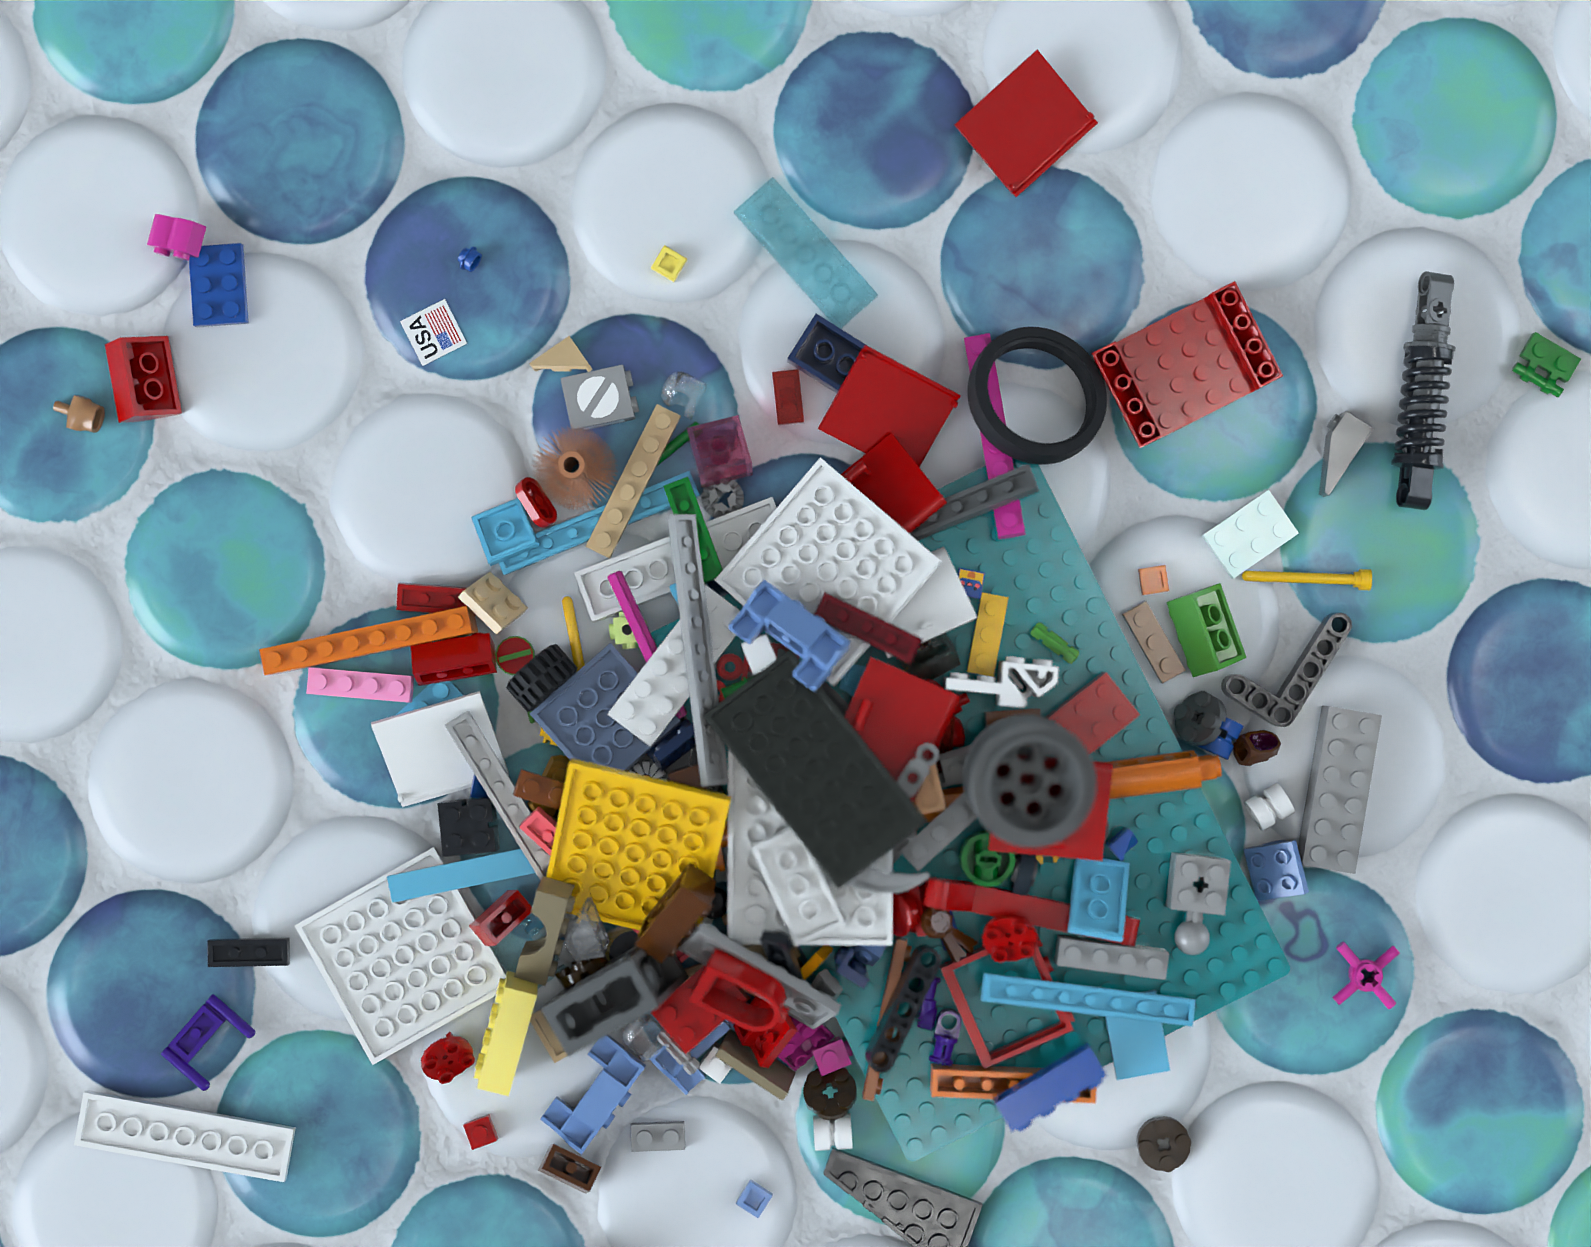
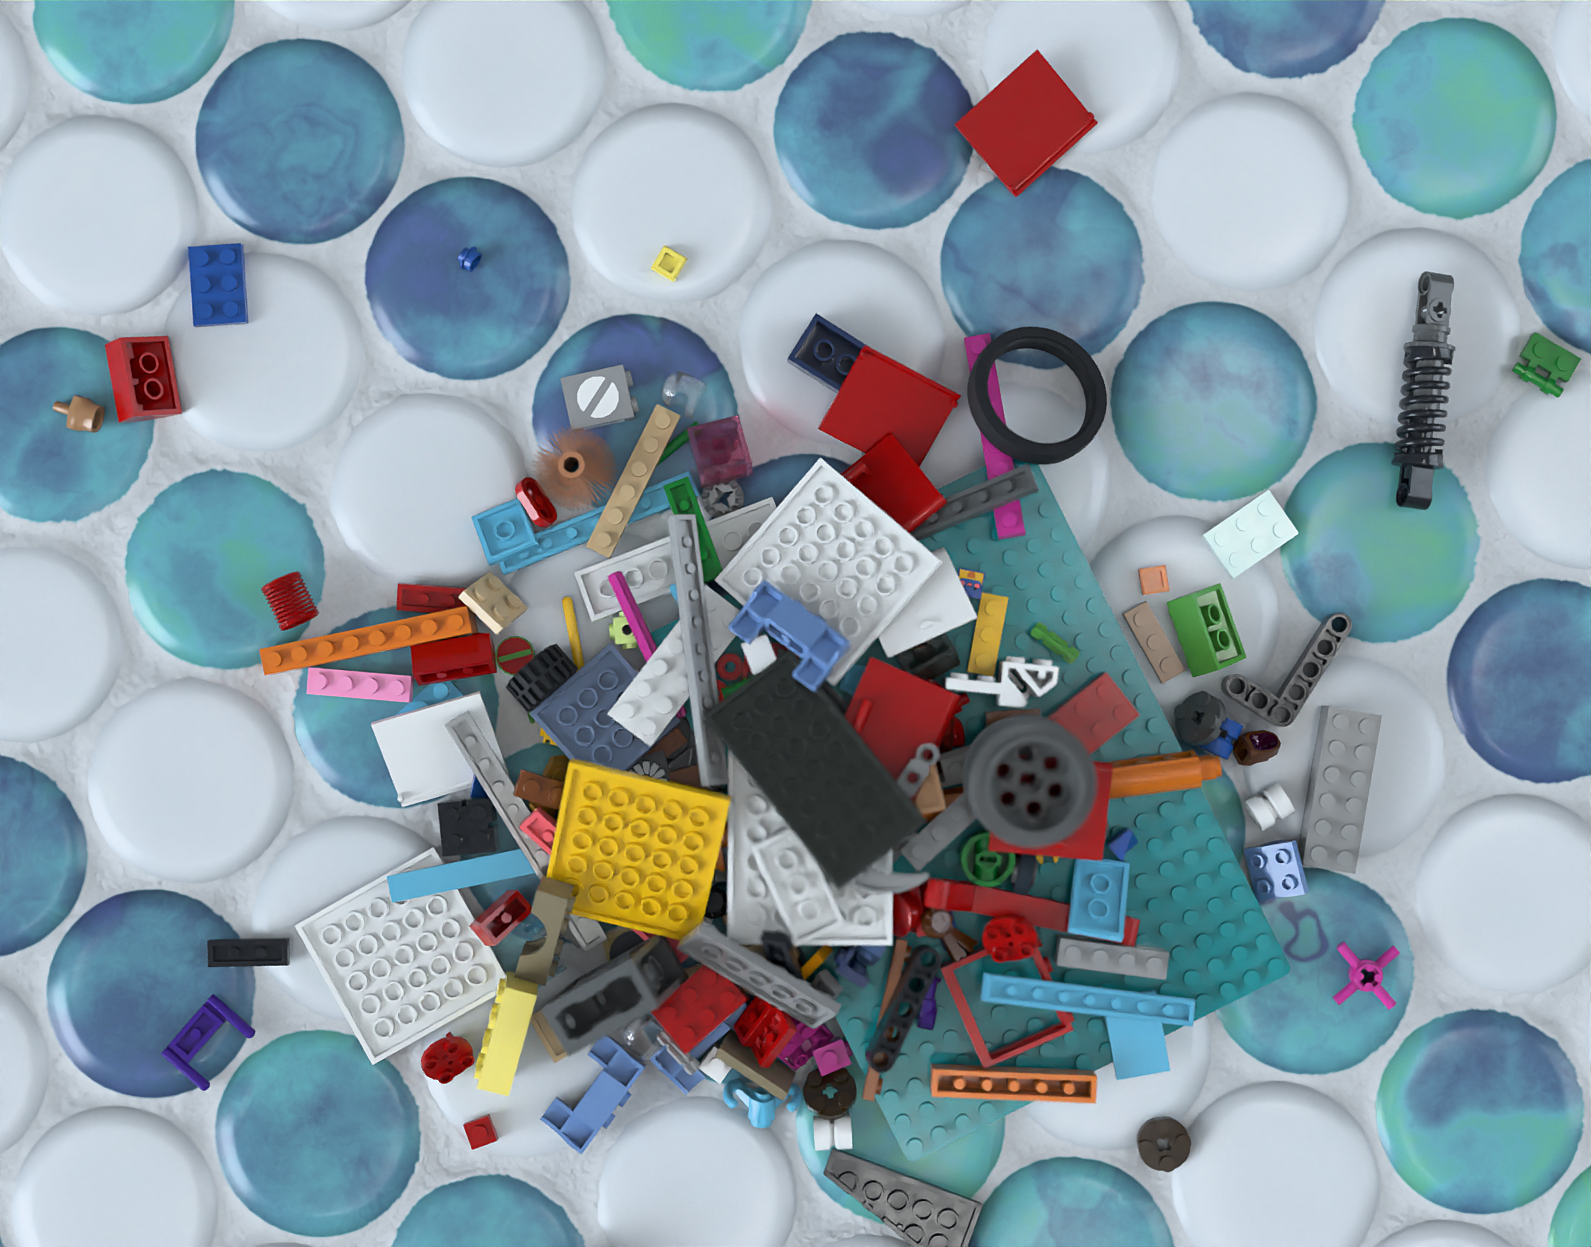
white plate [74,1091,296,1182] -> none
dark pink brick [147,214,206,261] -> none
sticker [400,299,467,366] -> none
tan tile [529,336,593,372] -> none
reddish brown brick [538,1144,601,1194] -> none
dark brown plate [555,947,608,988] -> none
clear slope [564,897,610,962] -> none
light grey plate [631,1121,685,1152] -> none
reddish brown brick [635,863,716,963] -> none
dark blue bracket [647,719,696,772] -> none
red window [688,948,789,1031] -> none
clear light blue plate [733,177,878,329] -> none
medium blue plate [736,1179,773,1218] -> none
clear red tile [772,369,804,426] -> none
dark red tile [814,592,923,664] -> none
dark purple connector [929,1008,961,1066] -> none
blue brick [993,1042,1107,1132] -> none
red slope [1091,281,1283,449] -> none
light grey brick [1165,852,1231,955] -> none
yellow piece [1242,569,1372,591] -> none
slope [1319,411,1373,497] -> none
none -> red piece [261,571,319,631]
none -> medium azure piece [723,1079,803,1128]

